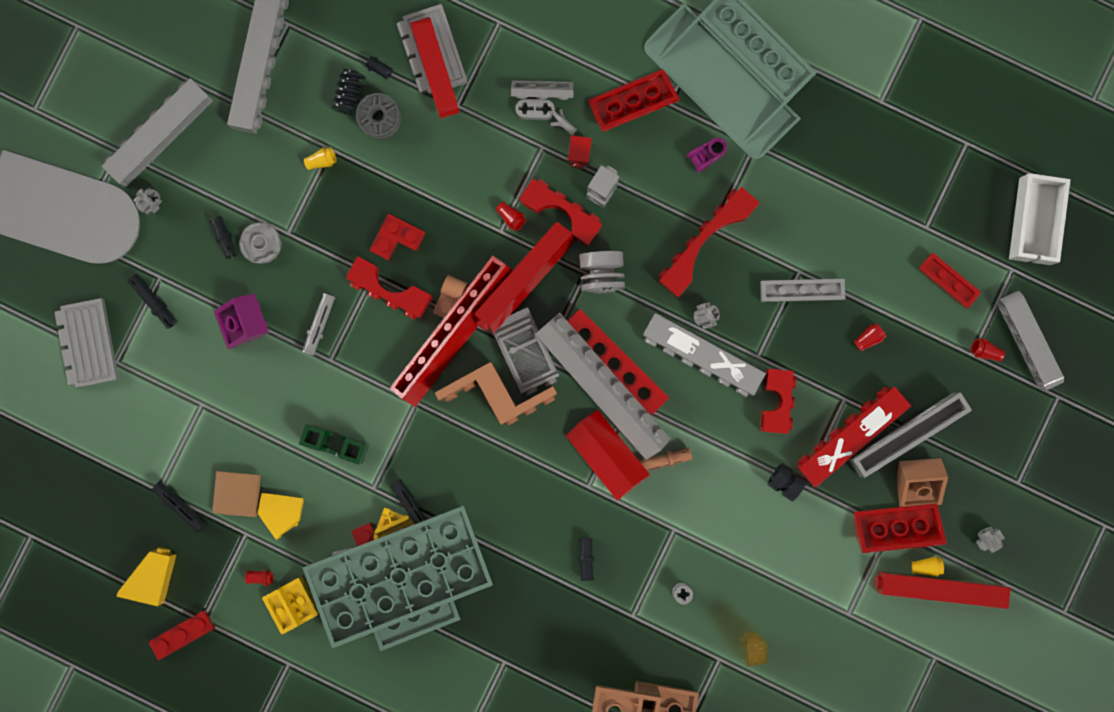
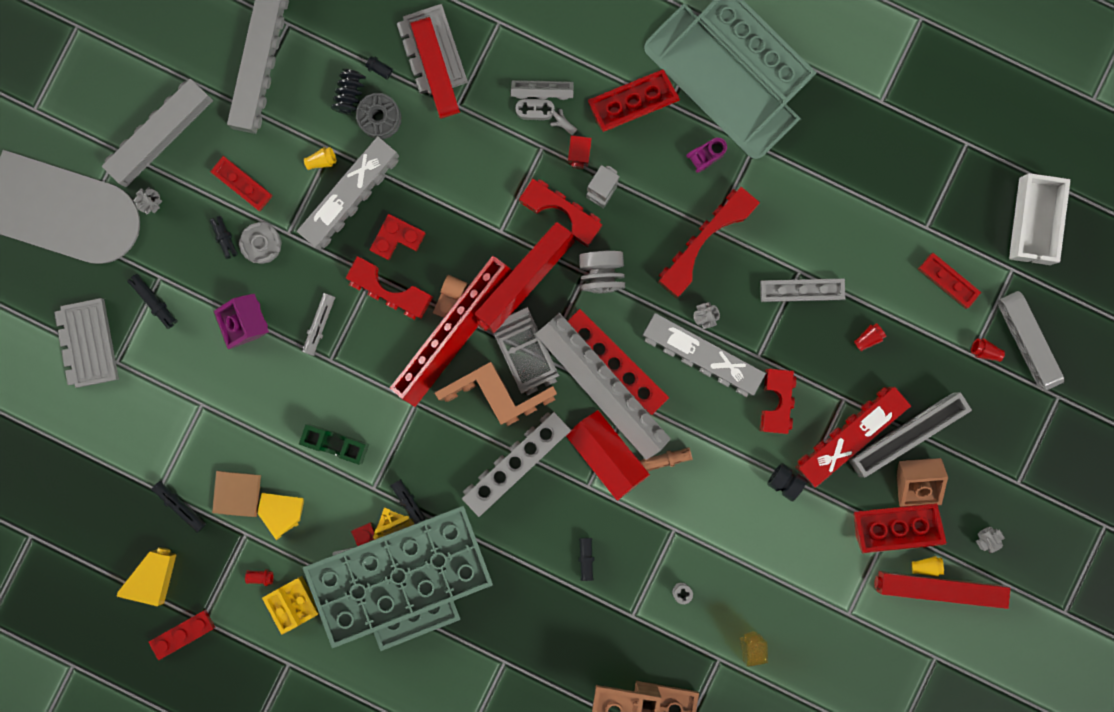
red cone [496,201,526,231] -> none
none -> red plate [210,156,273,211]
none -> light grey brick [296,136,399,250]
none -> light grey brick [462,412,571,517]

